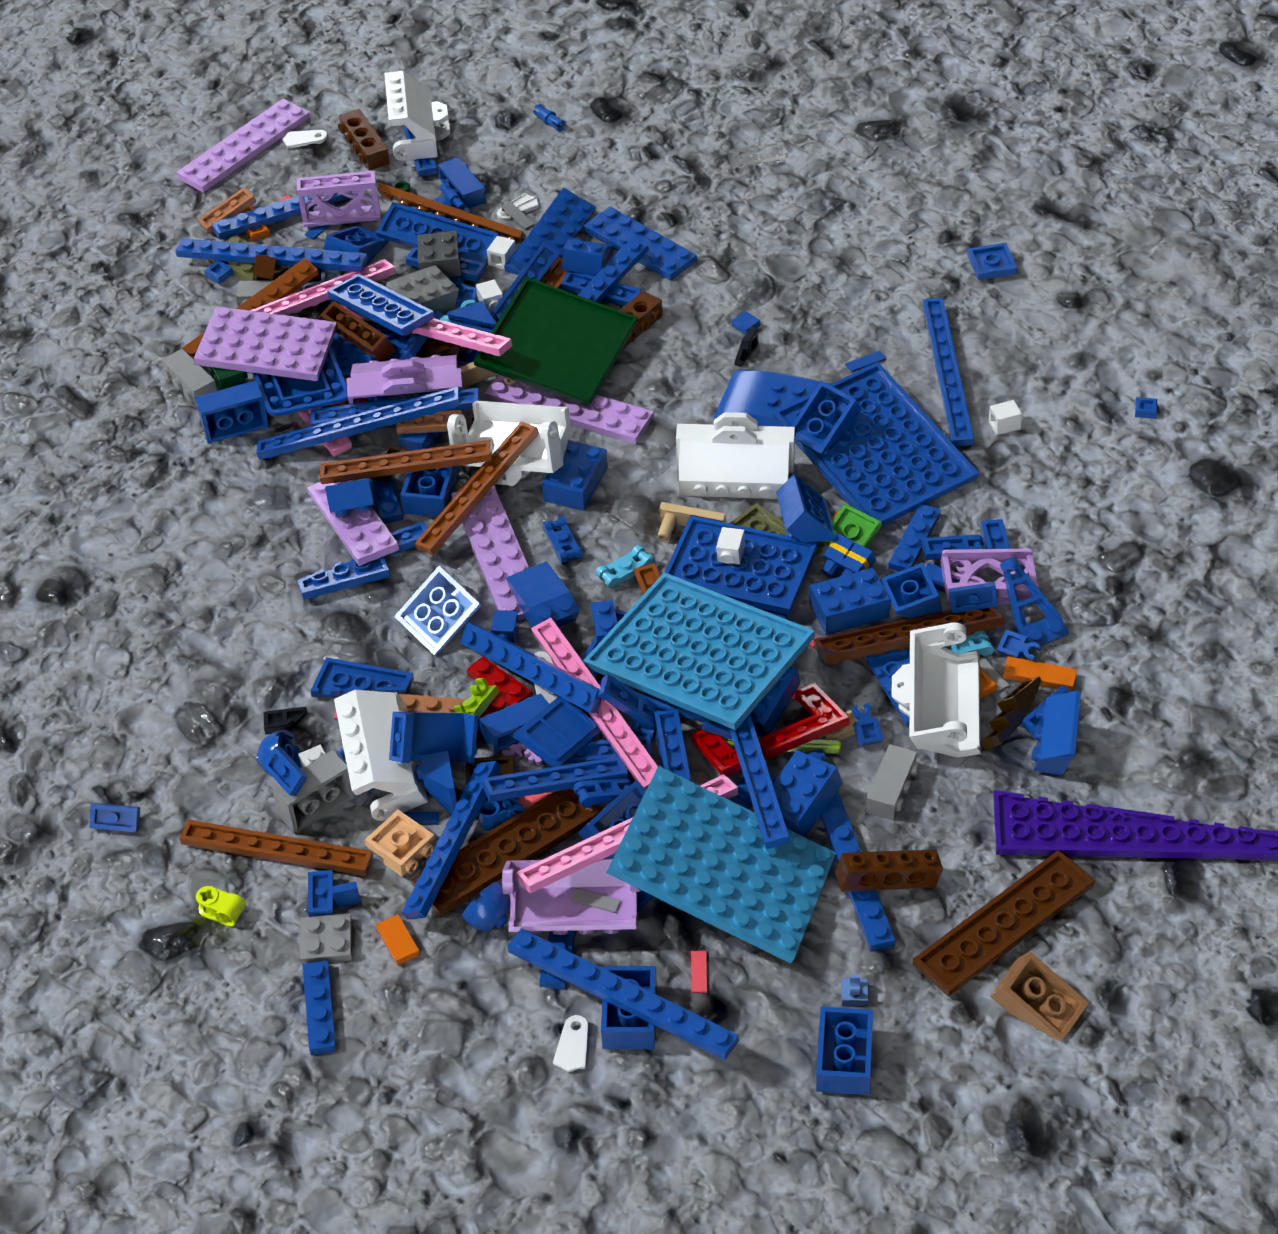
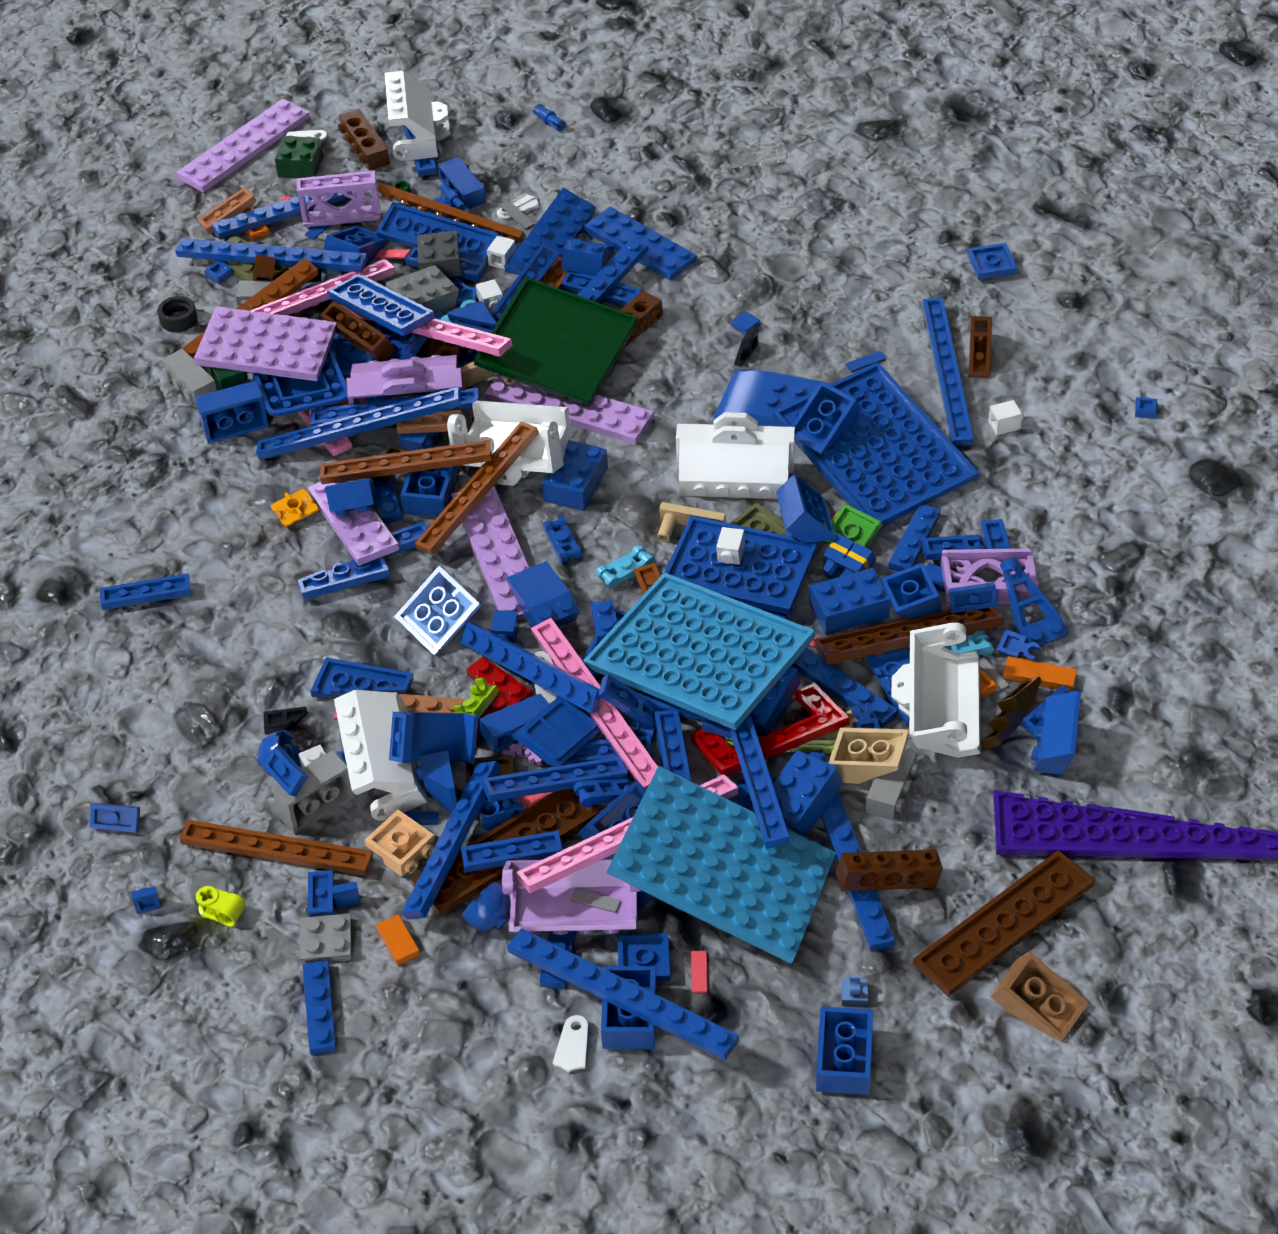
none -> blue plate [100,573,192,610]
none -> blue plate [131,886,161,914]
none -> black tyre [157,296,198,332]
none -> light orange piece [271,489,319,528]
none -> dark green brick [275,135,323,178]
none -> coral window [375,249,410,258]
none -> blue plate [461,831,562,873]
none -> blue plate [618,933,670,982]
none -> blue plate [791,648,898,729]
none -> tan slope [829,728,910,784]
none -> reddish brown slope [968,316,992,377]

